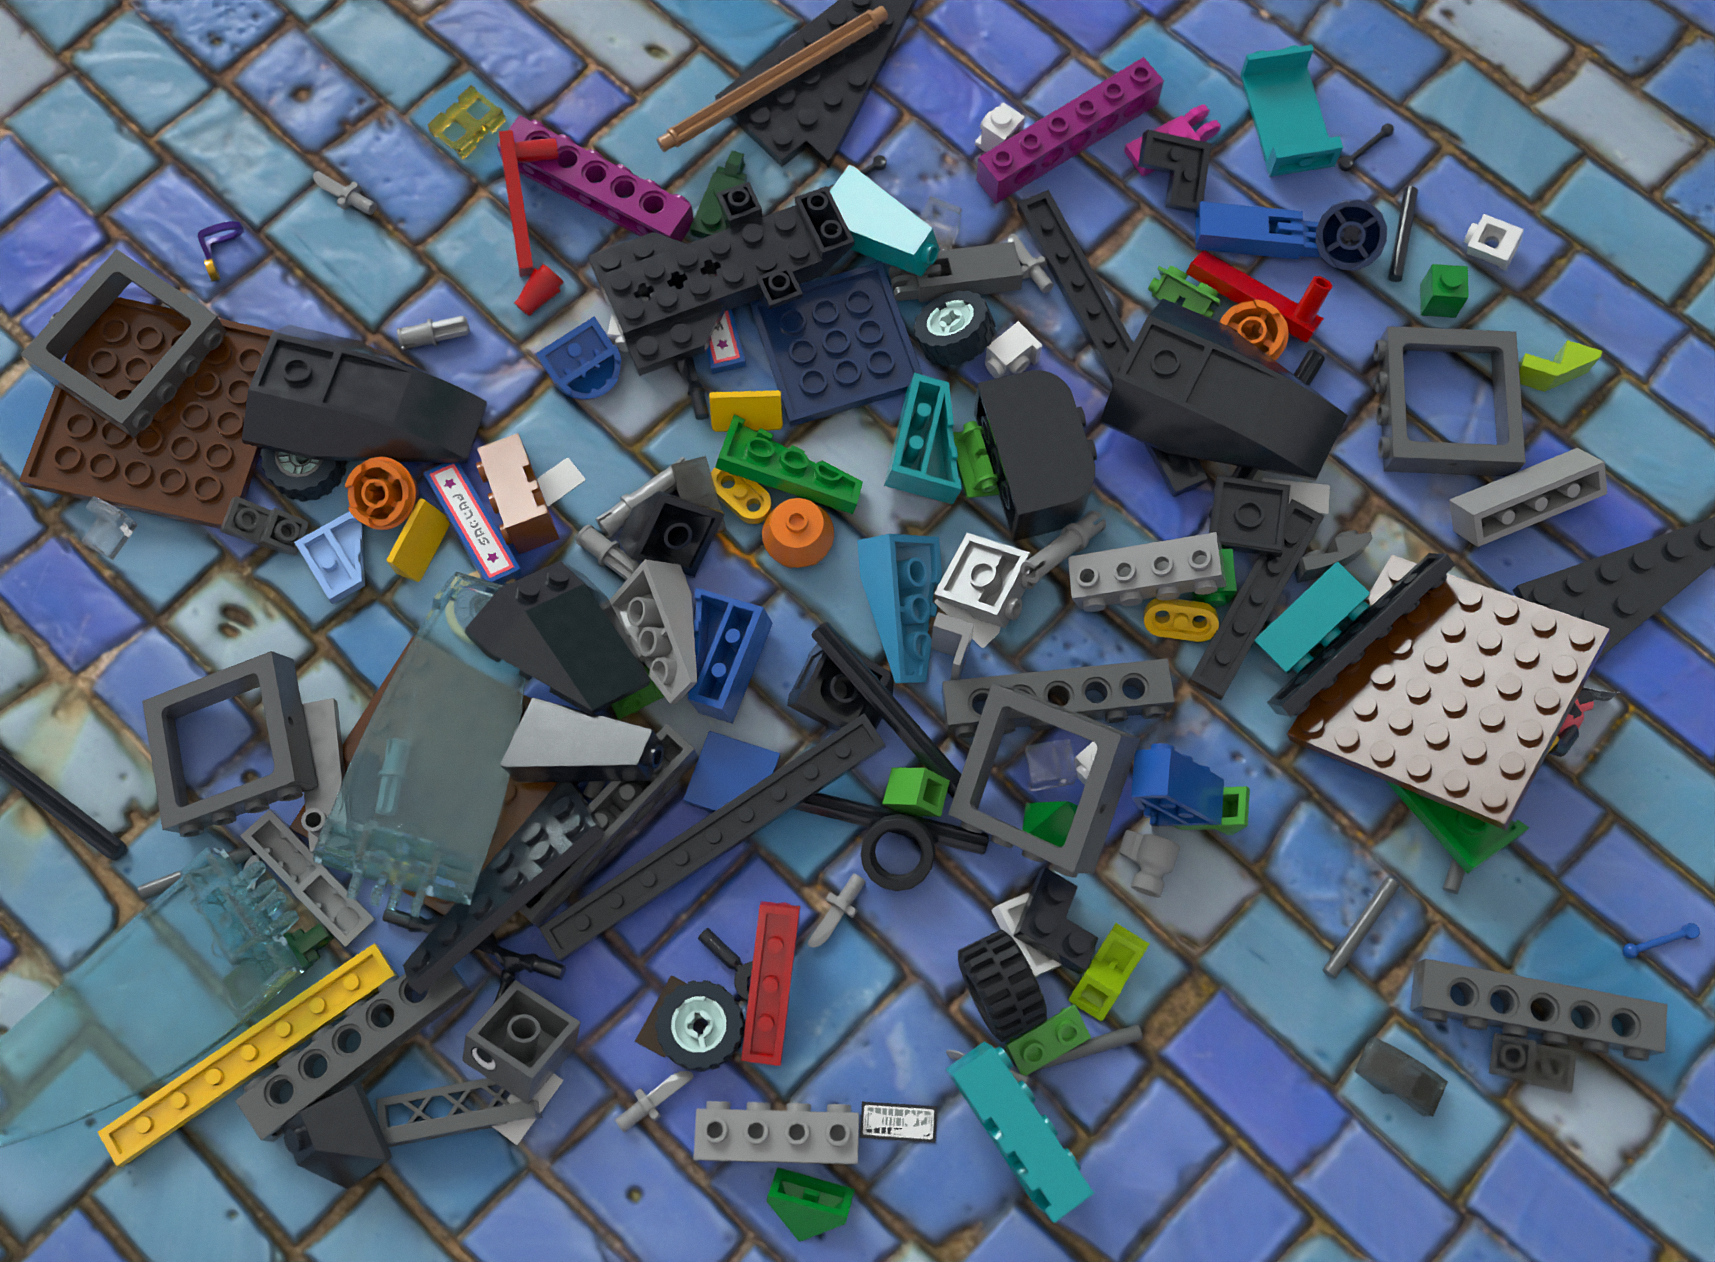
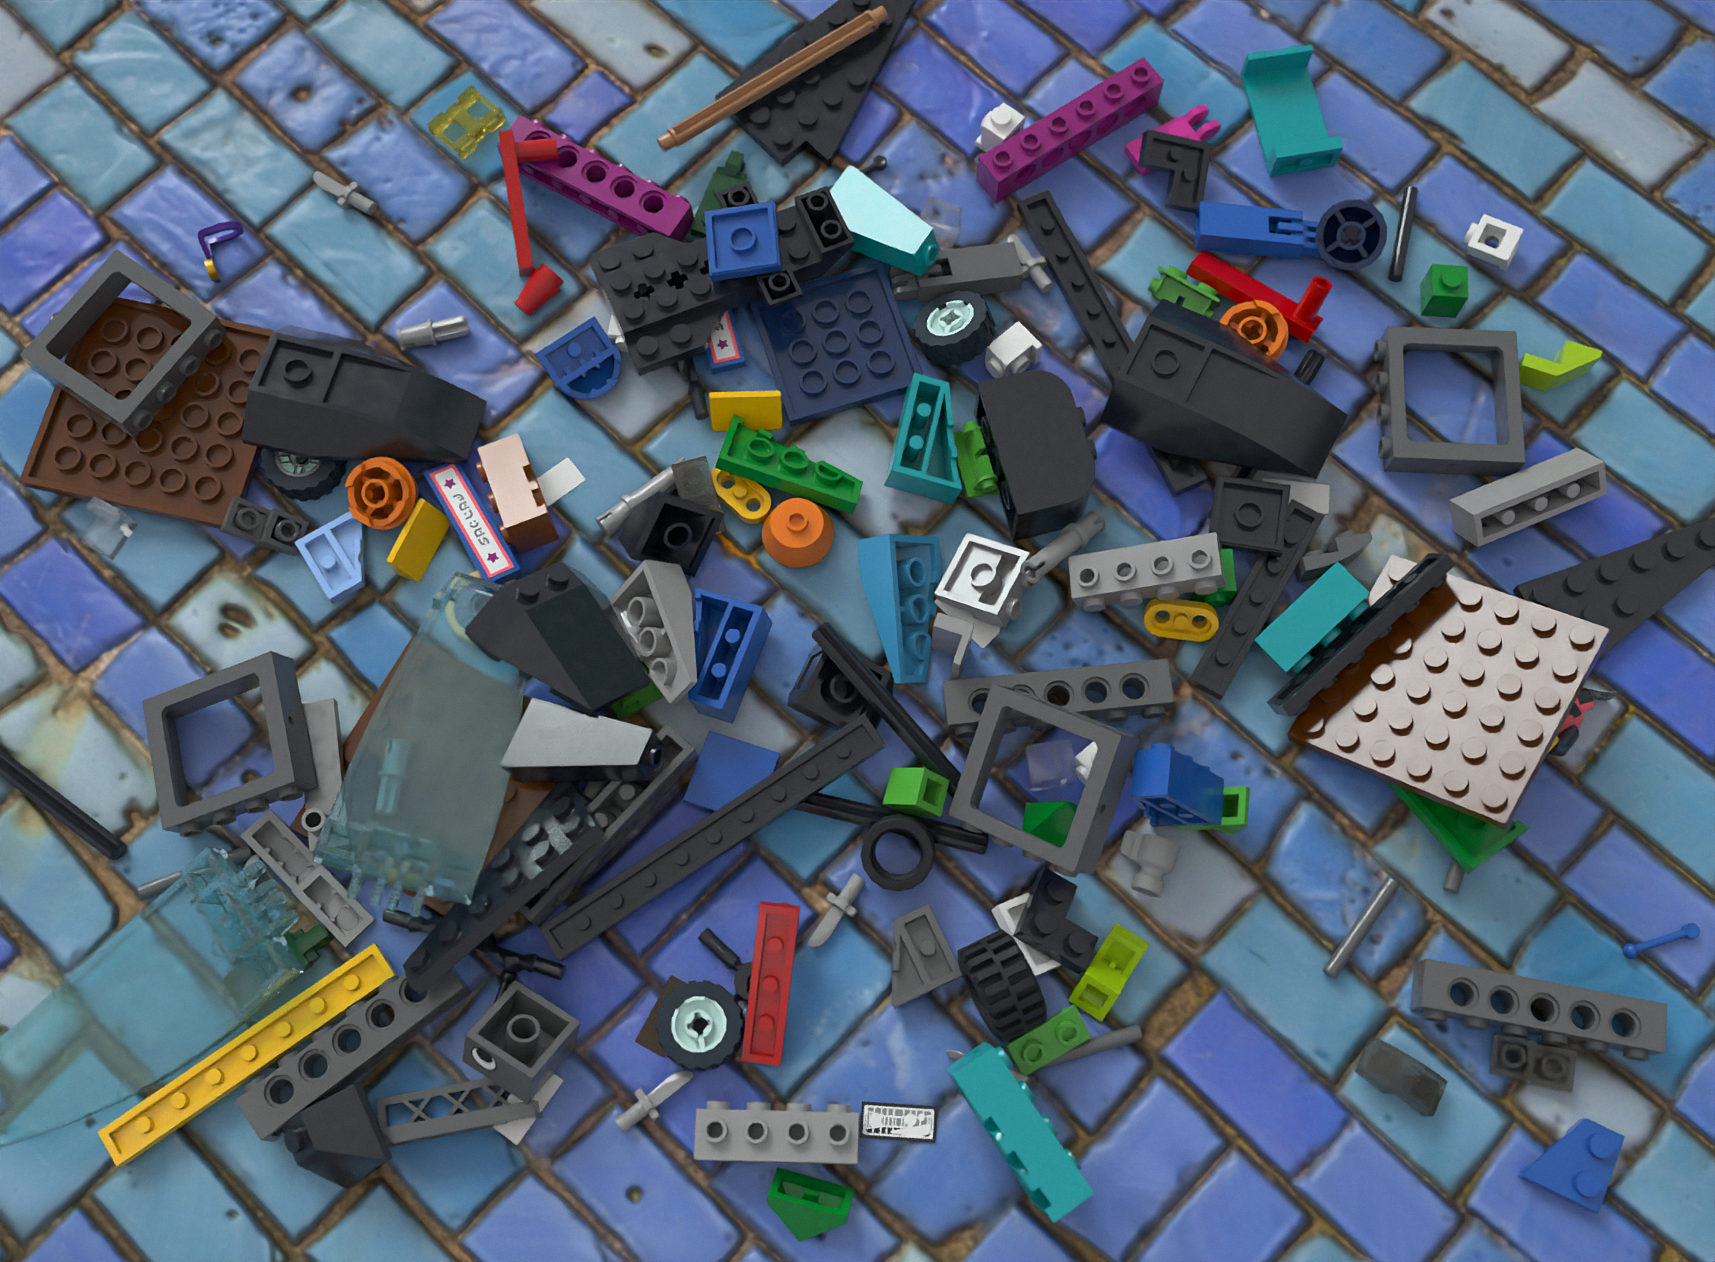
light grey axle [575,524,641,580] -> none
black hinge [1339,123,1394,171] -> none
none -> blue tile [704,201,782,281]
none -> dark grey wing [892,904,962,1009]
none -> blue wing [1518,1118,1625,1213]

